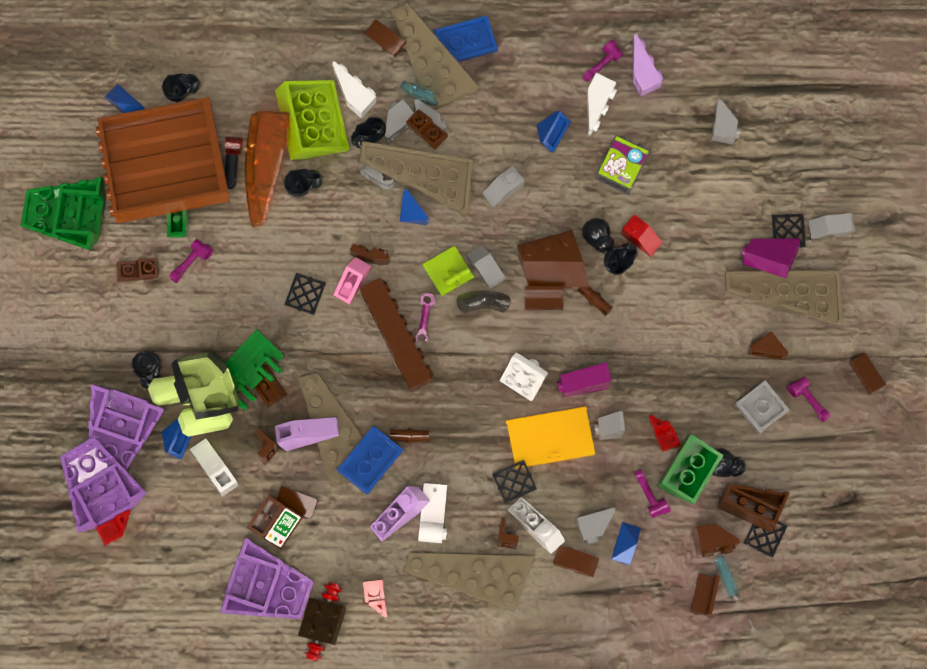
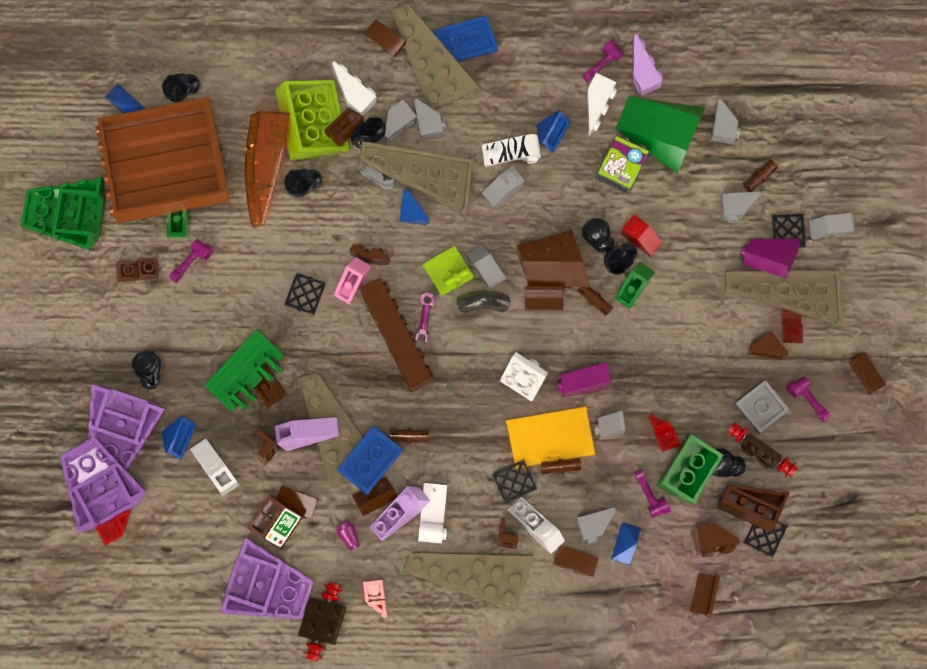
yellowish green piece [148,351,239,437] -> none
piece [225,137,243,189] -> none
clear light blue slope [400,81,438,106] -> none
reddish brown slope [406,109,448,150] -> none
clear light blue tile [714,556,738,598] -> none
none -> reddish brown slope [324,107,364,147]
none -> magenta cone [336,521,360,551]
none -> reddish brown slope [352,477,397,516]
none -> white door [482,134,541,167]
none -> reddish brown pin [541,458,581,475]
none -> green wedge [615,96,705,174]
none -> green slope [615,262,655,309]
none -> light grey slope [720,192,760,223]
none -> dark brown plate [727,421,797,478]
none -> reddish brown pin [743,159,778,192]
none -> clear red slope [781,309,803,344]

